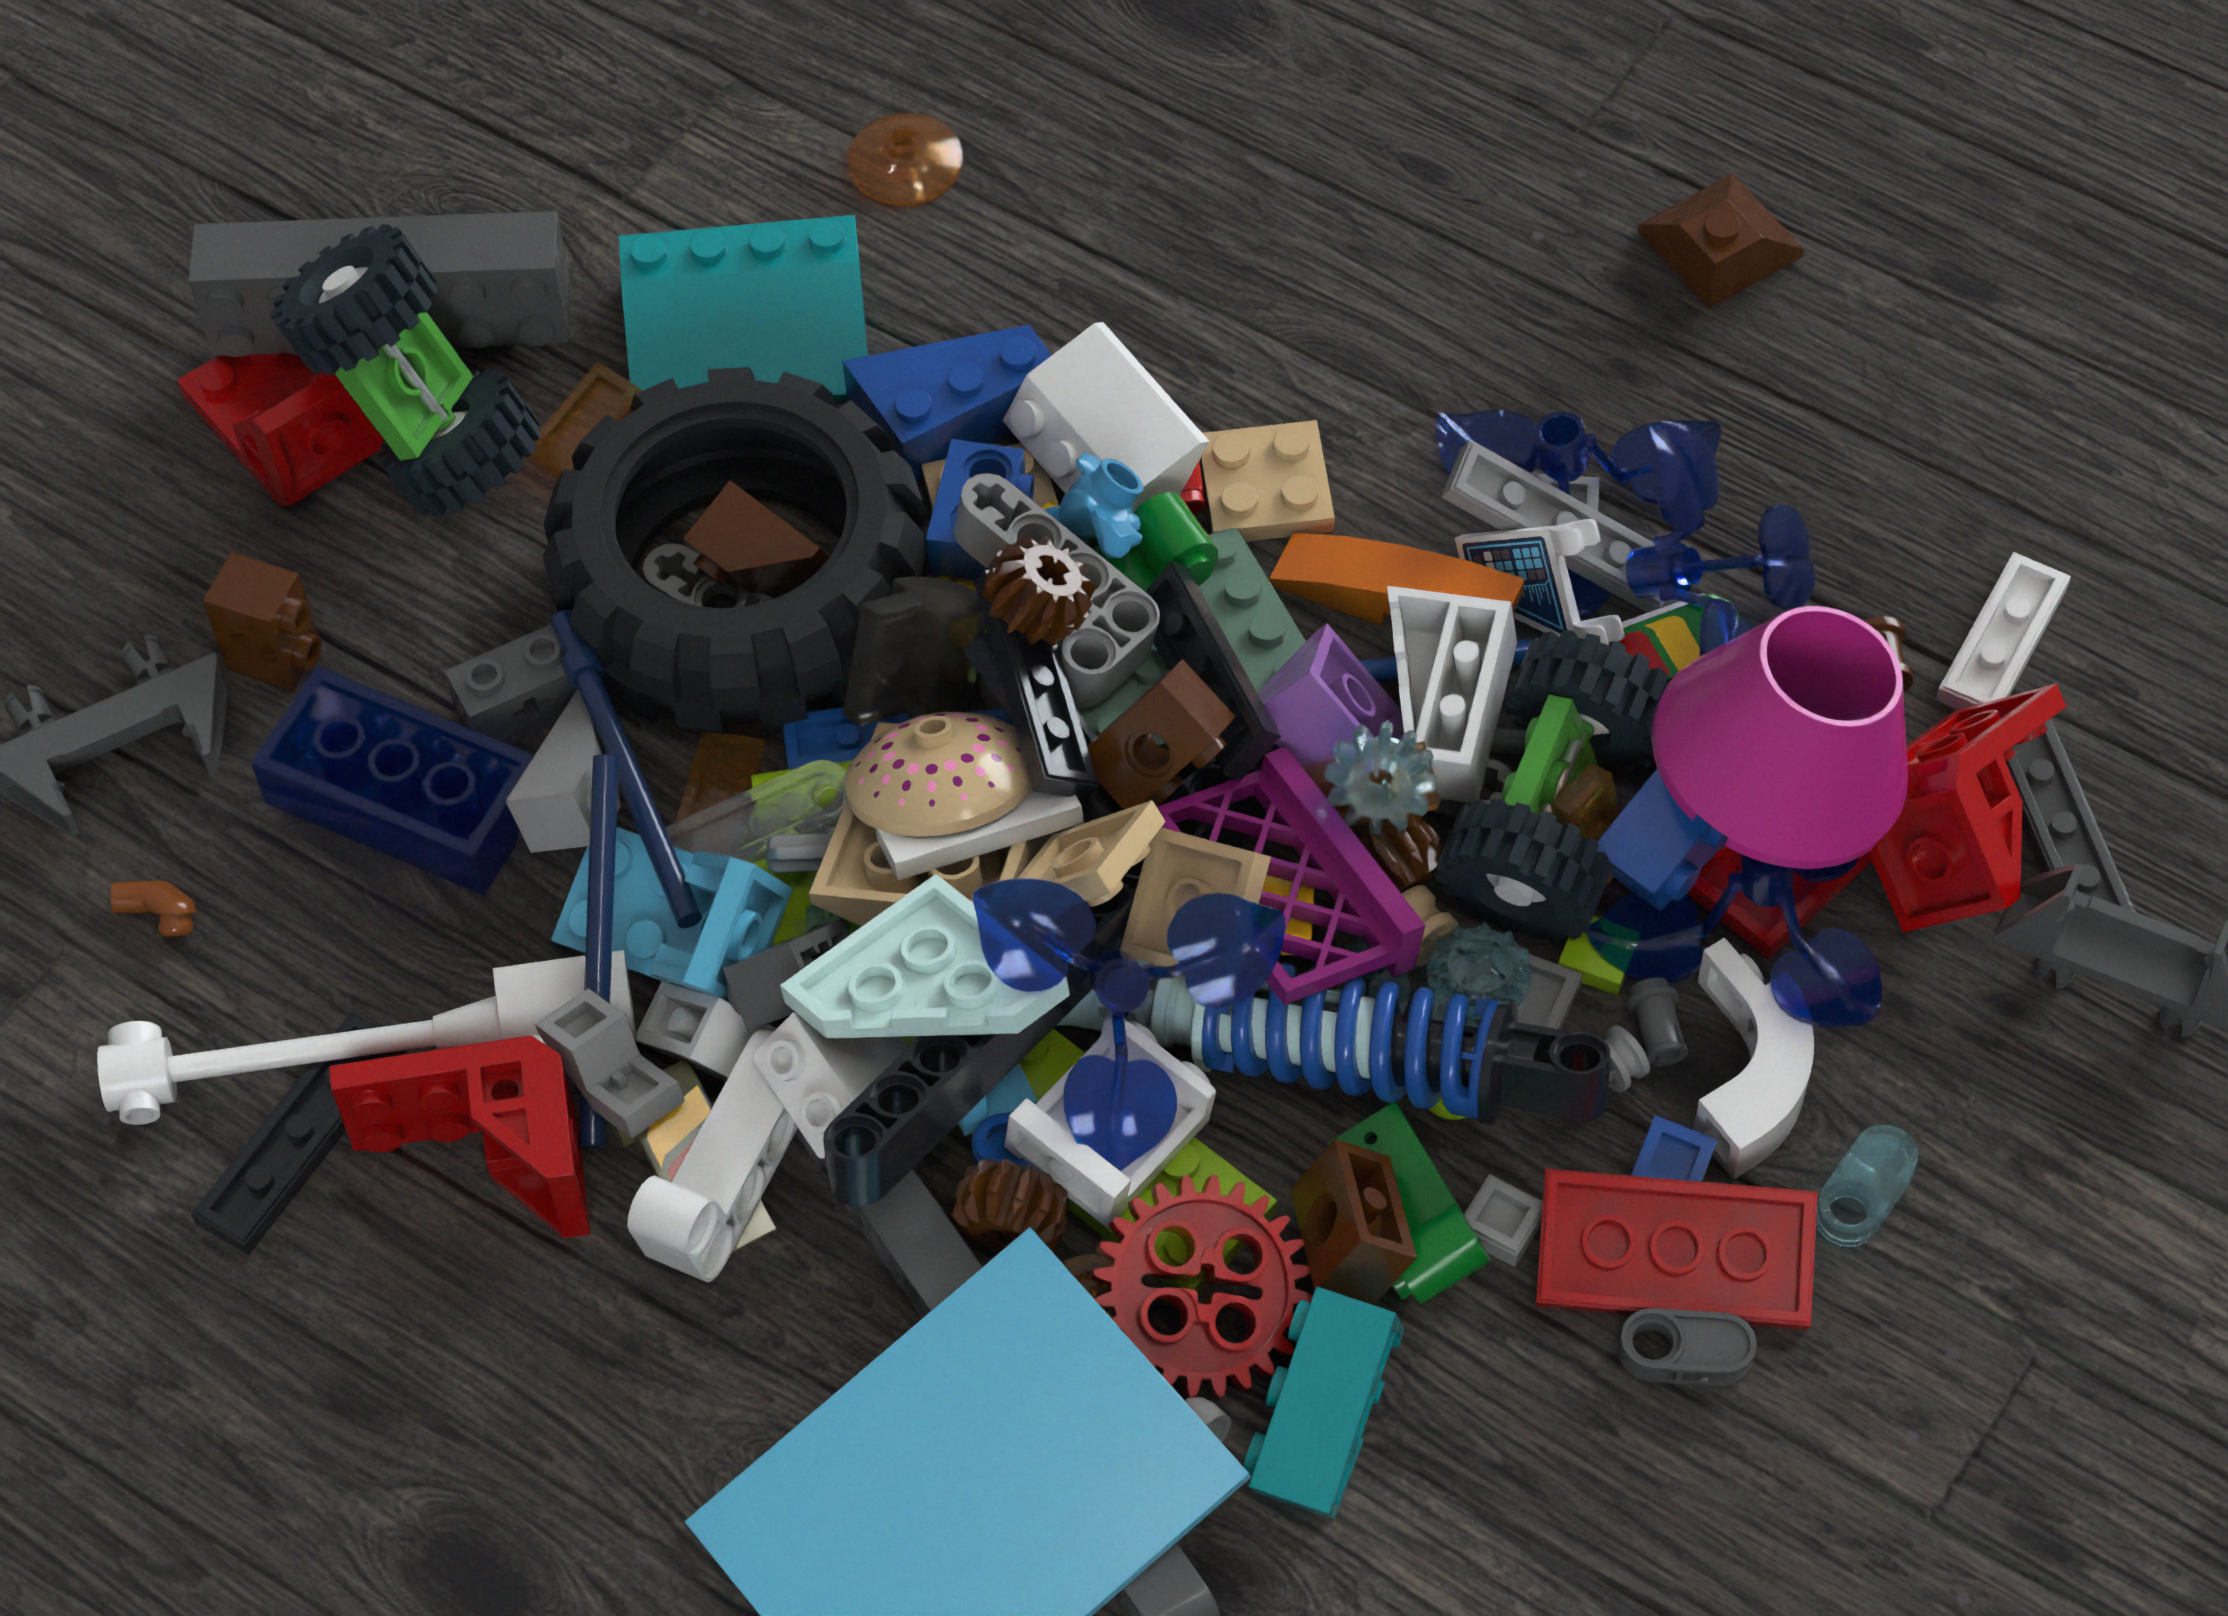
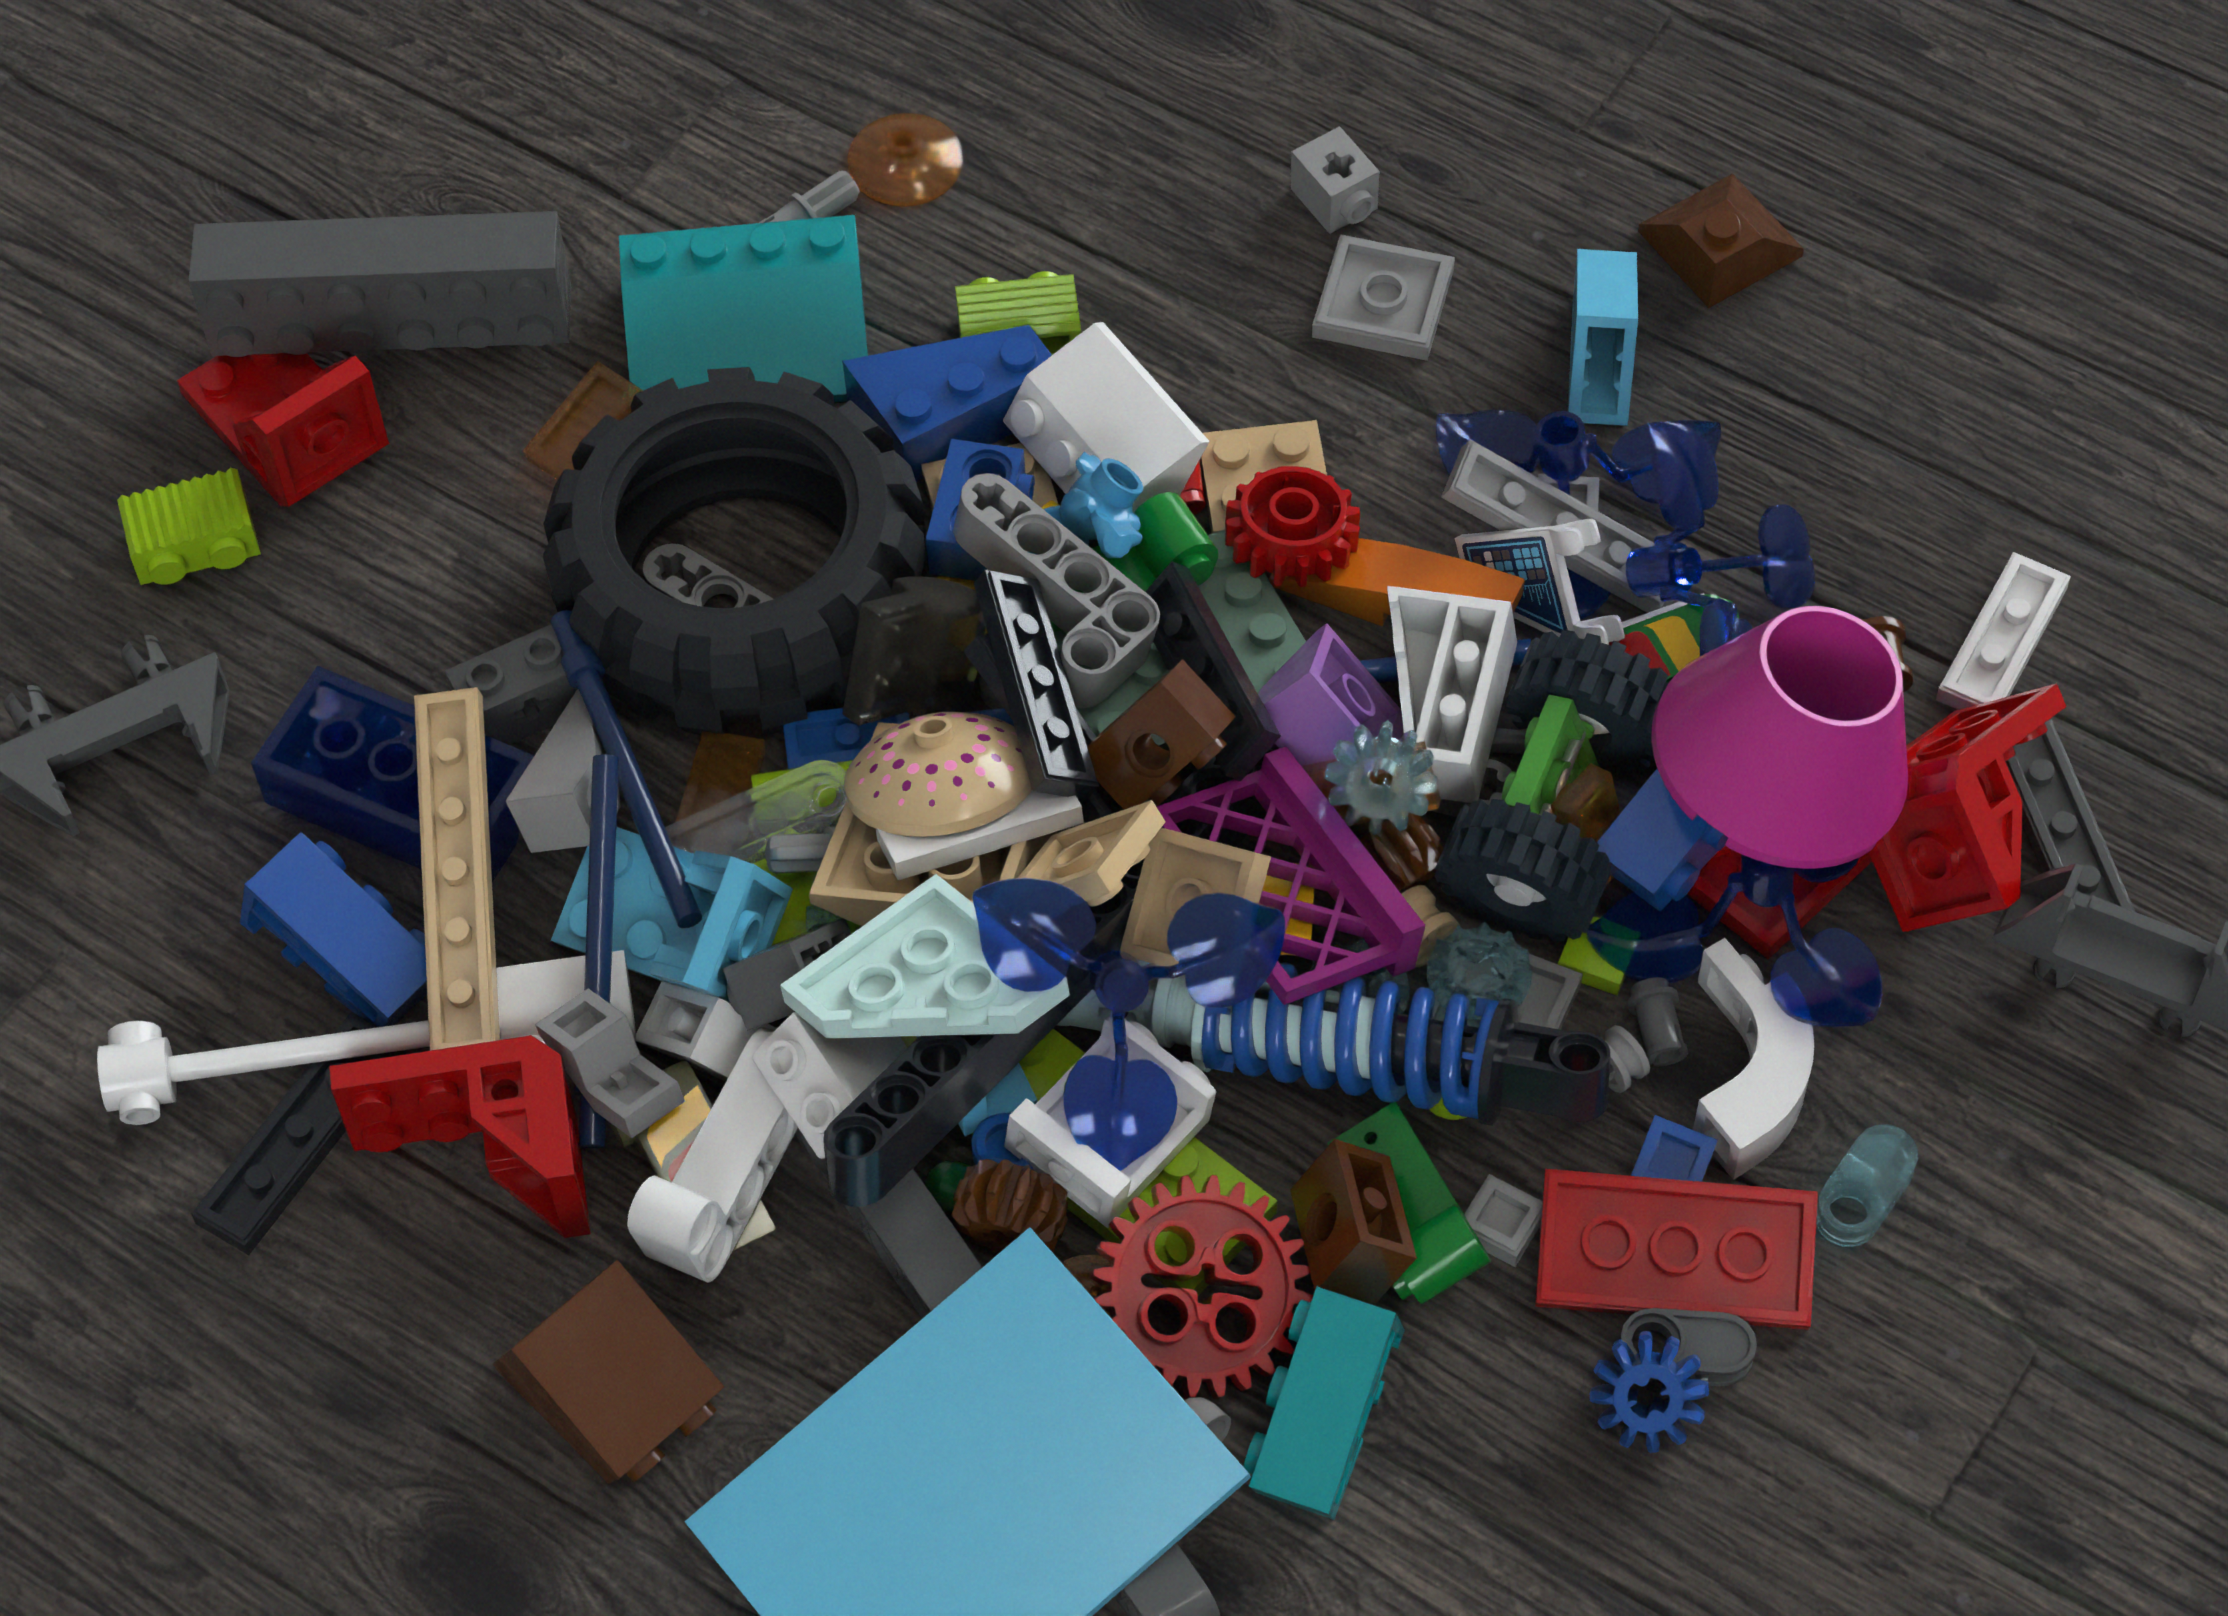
dark orange arm [111,880,196,936] -> none
reddish brown brick [202,552,322,691] -> none
black plate [271,224,541,517] -> none
reddish brown slope [683,481,829,594] -> none
reddish brown gear [981,534,1096,646] -> none
none -> lime brick [117,467,261,585]
none -> blue wedge [240,832,427,1027]
none -> tan tile [414,687,500,1051]
none -> reddish brown slope [492,1260,724,1484]
none -> light grey axle [759,170,860,223]
none -> dark green hinge [925,1160,973,1215]
none -> lime brick [955,271,1081,355]
none -> red gear [1224,466,1360,588]
none -> light grey brick [1291,126,1380,234]
none -> light grey tile [1312,234,1455,361]
none -> medium azure slope [1567,249,1638,426]
none -> blue gear [1589,1331,1709,1453]

